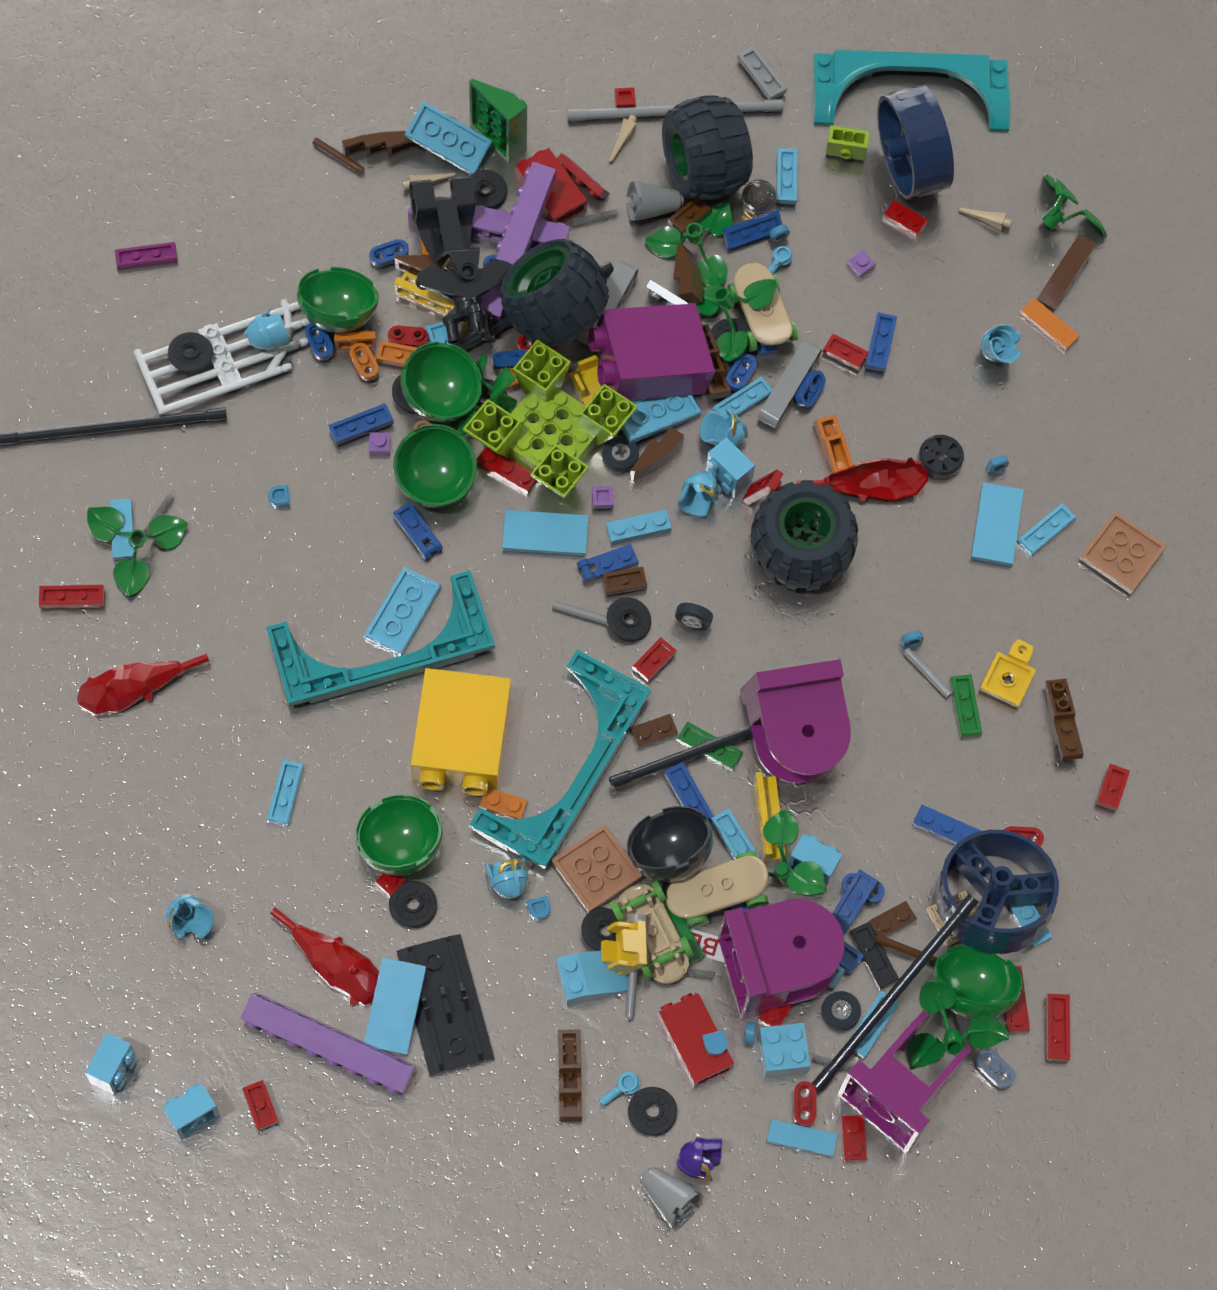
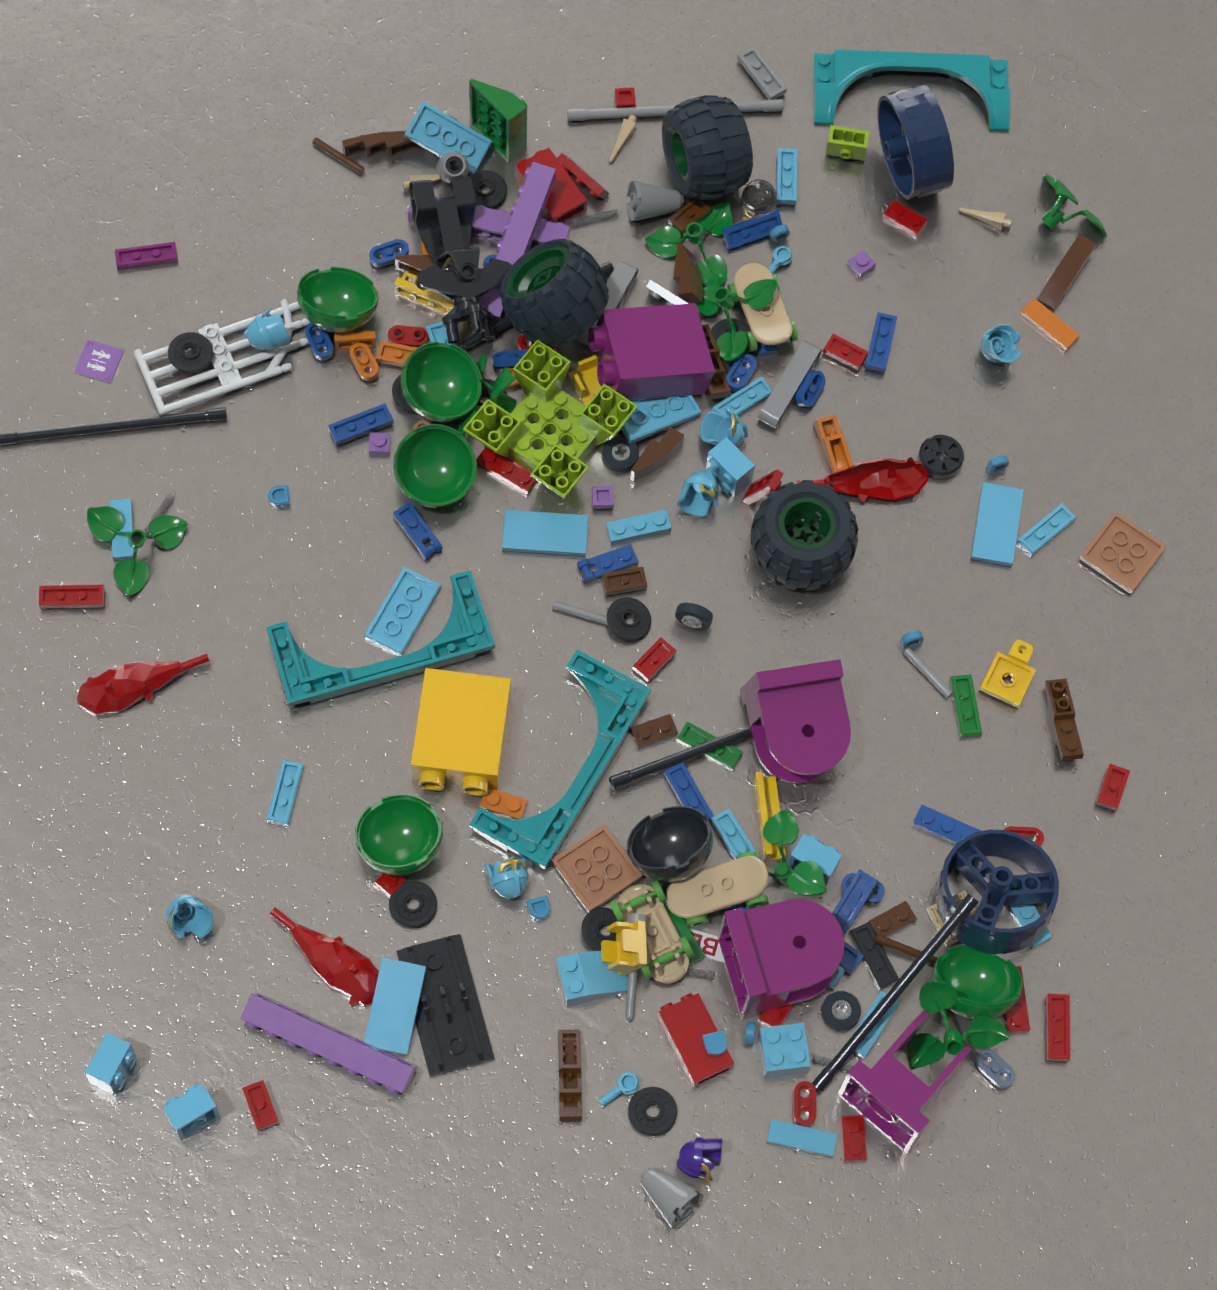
none -> medium lavender sticker [74,339,124,383]
none -> light grey piece [437,151,469,184]

